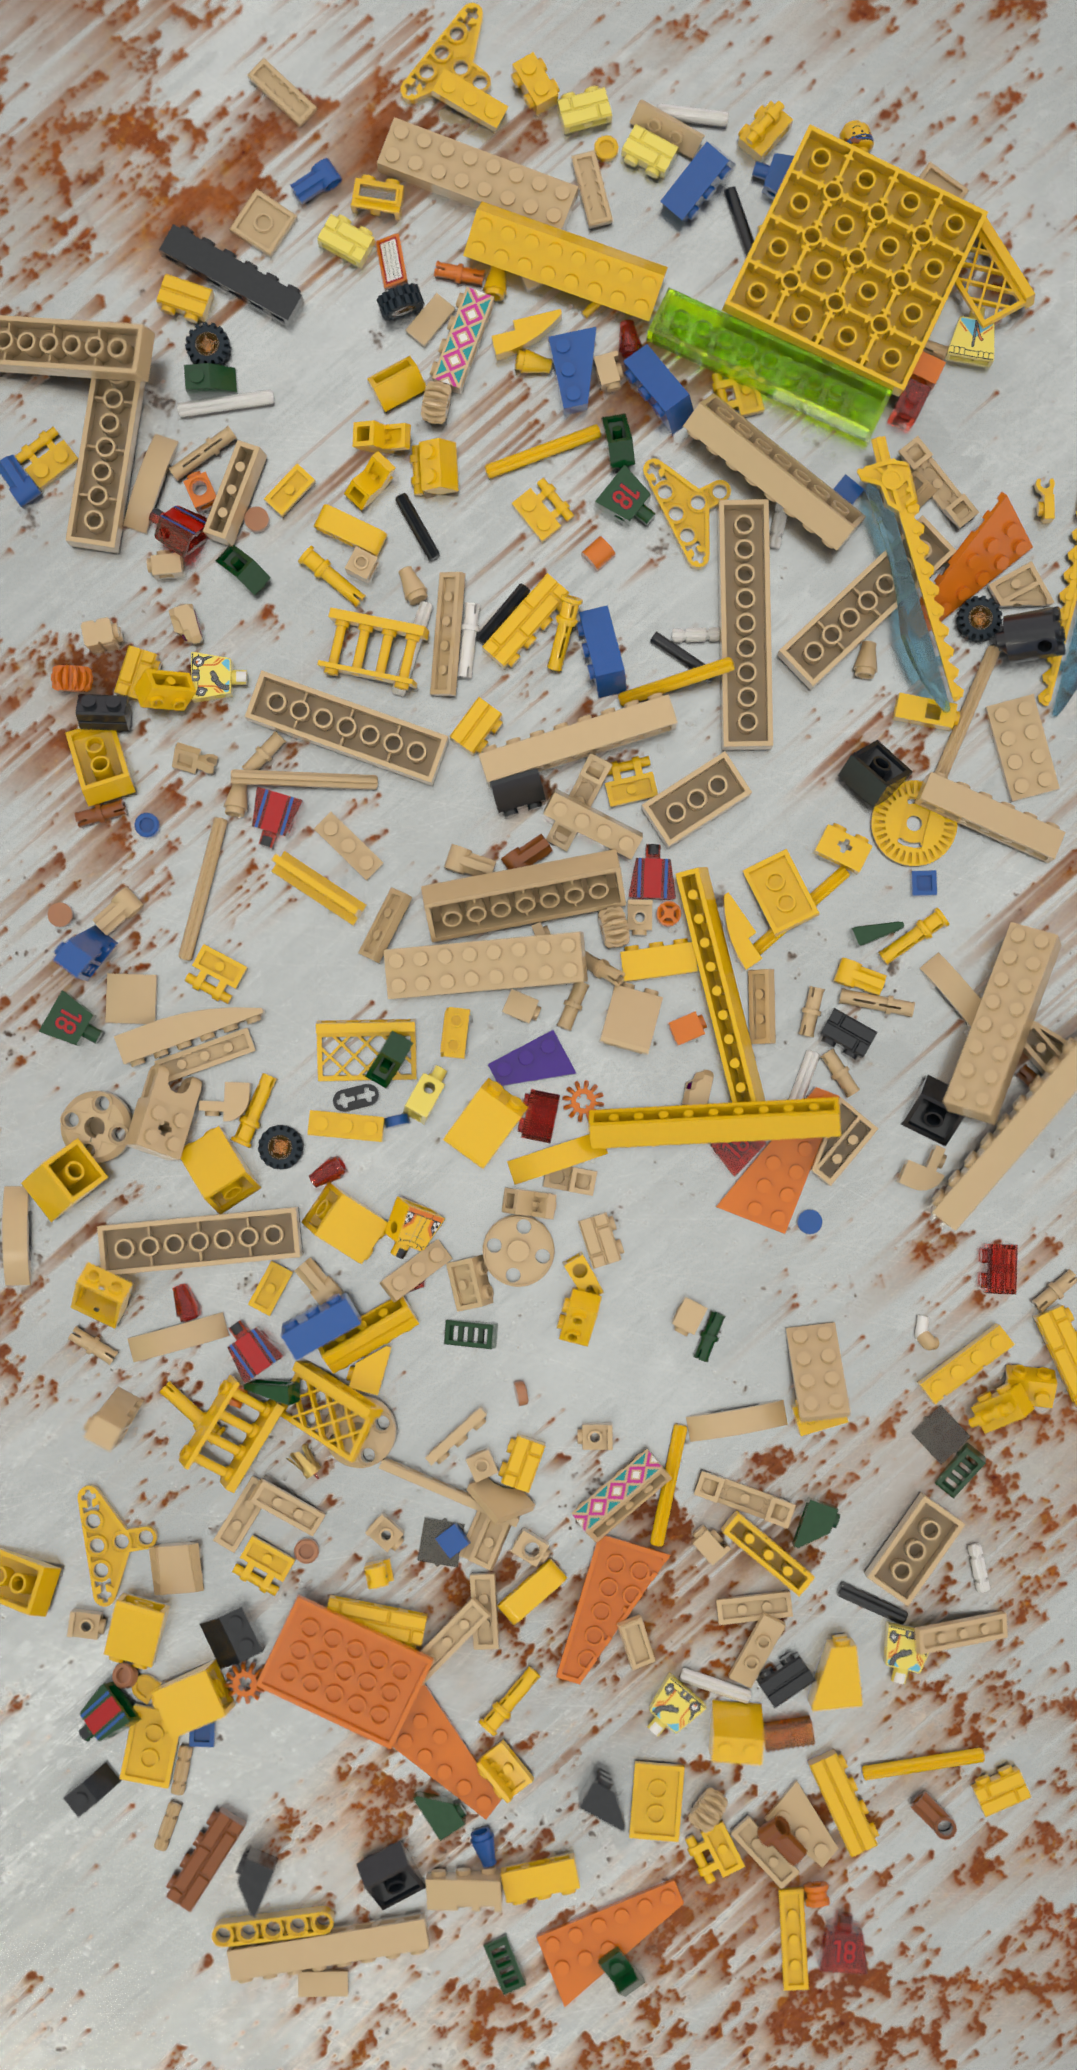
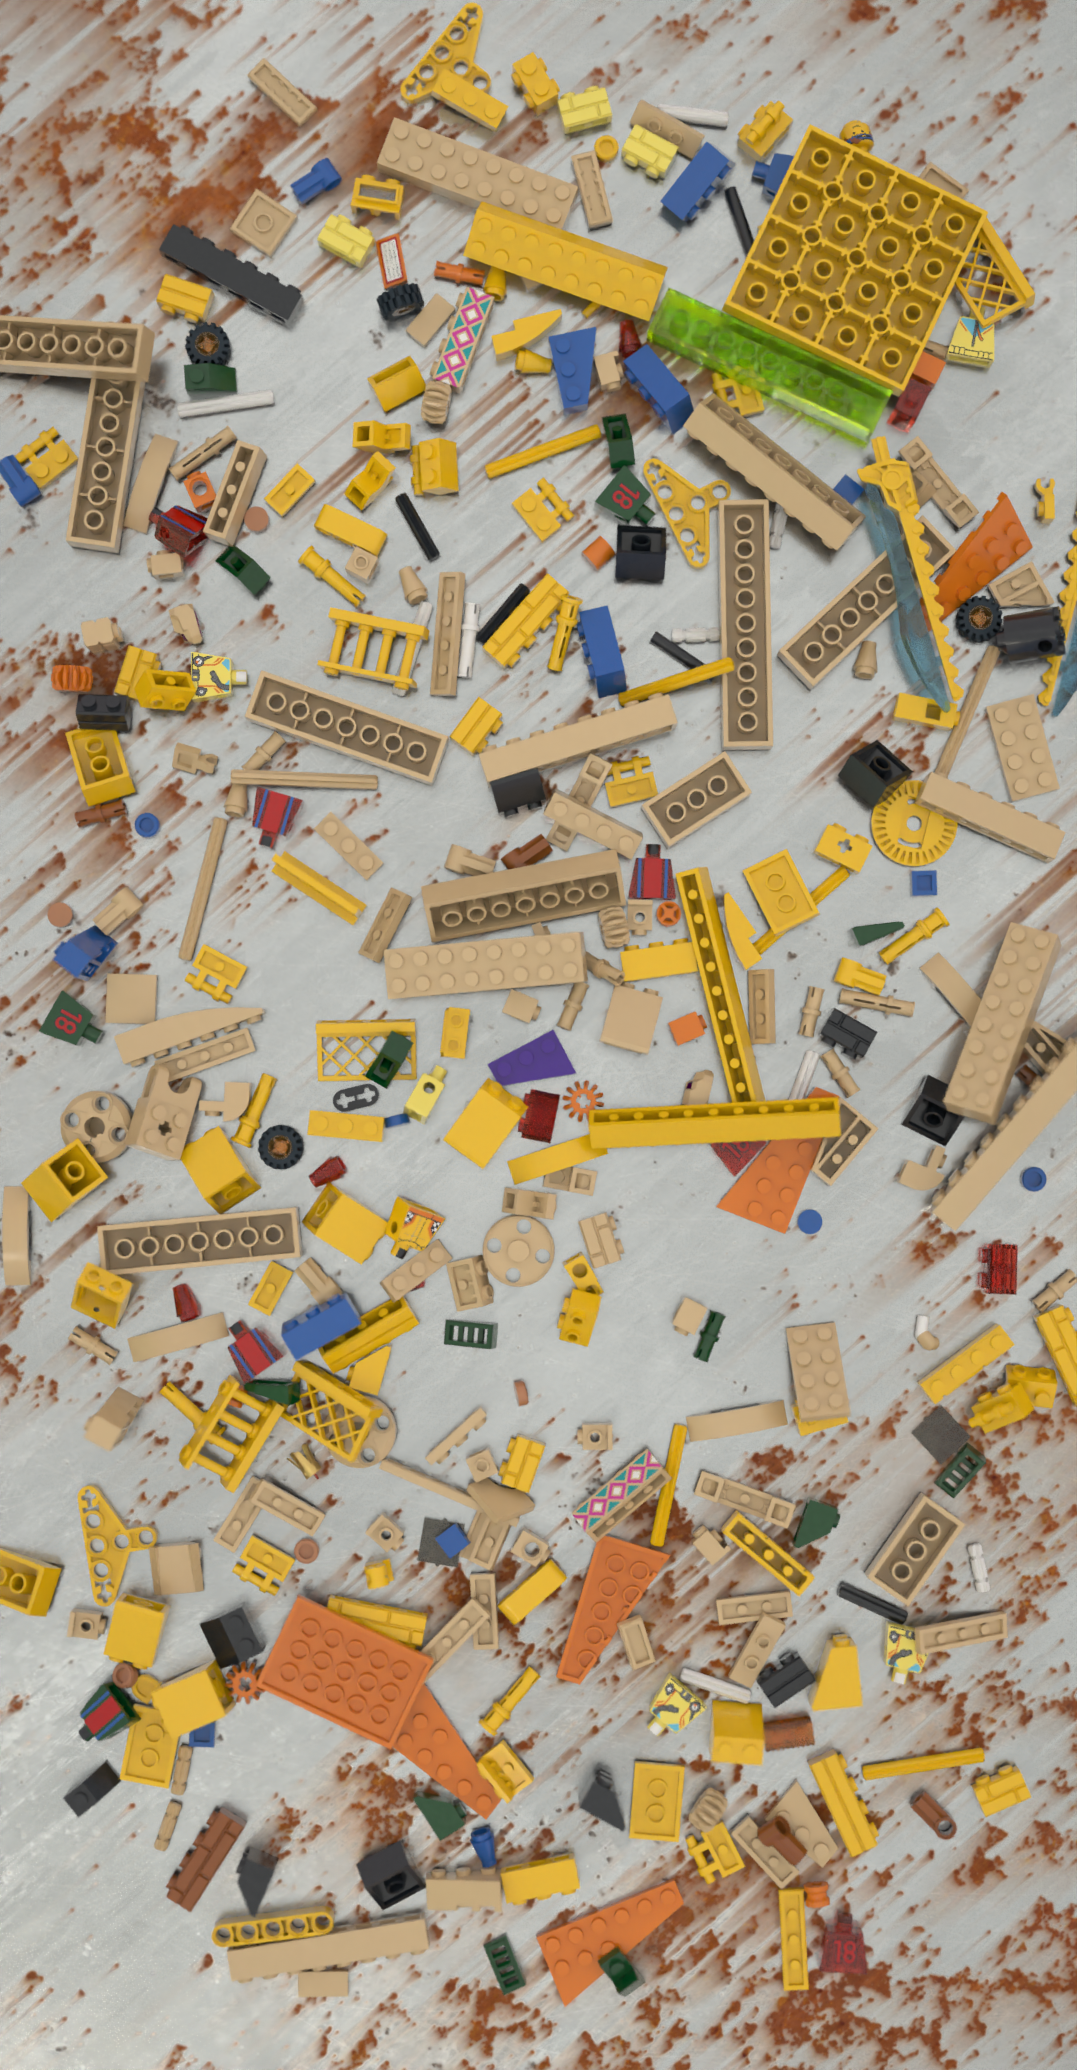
none -> black slope [615,525,666,581]
none -> blue tile [1020,1167,1047,1192]

